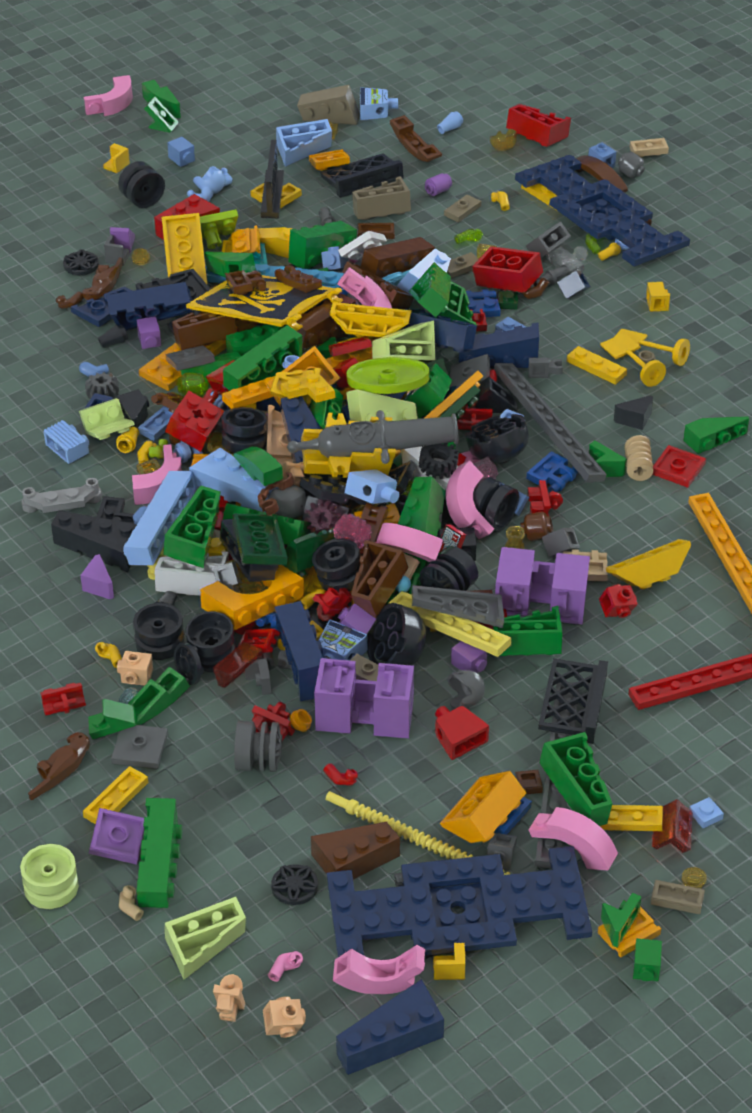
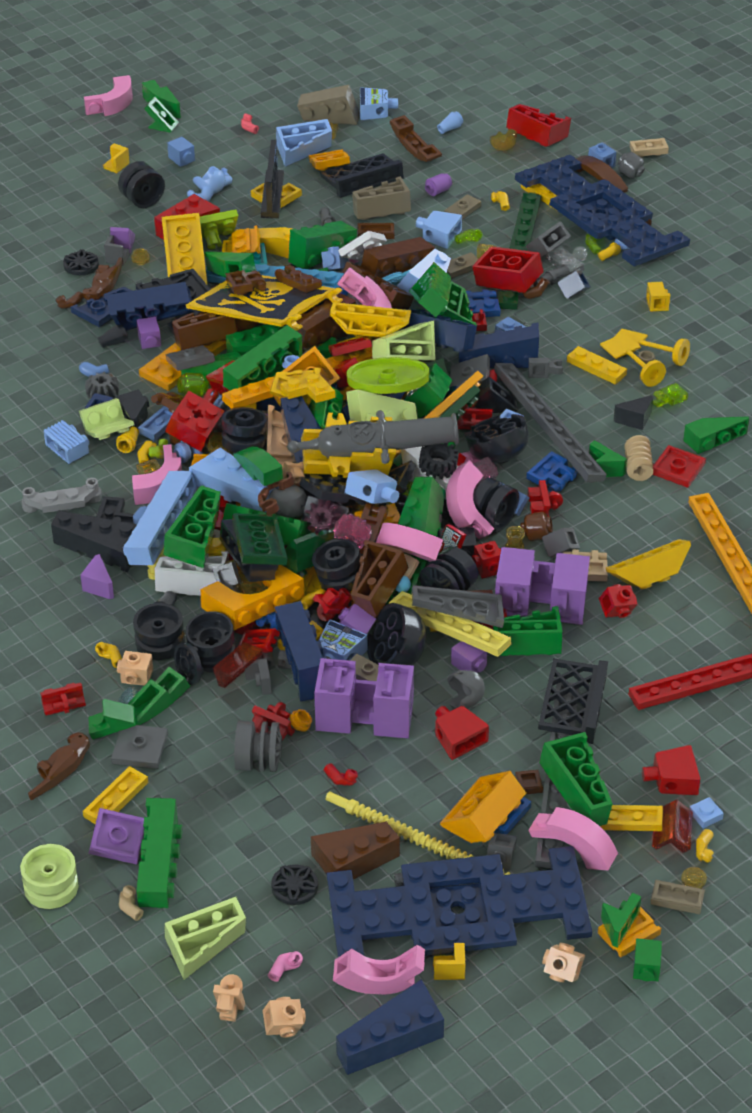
none -> coral arm [241,113,259,134]
none -> light blue torso [416,211,462,249]
none -> red brick [472,541,501,579]
none -> dark green plate [509,193,541,251]
none -> light nougat brick [542,942,585,982]
none -> red torso [642,745,701,795]
none -> clear neon green plate [653,383,688,407]
none -> yellow arm [696,829,714,863]

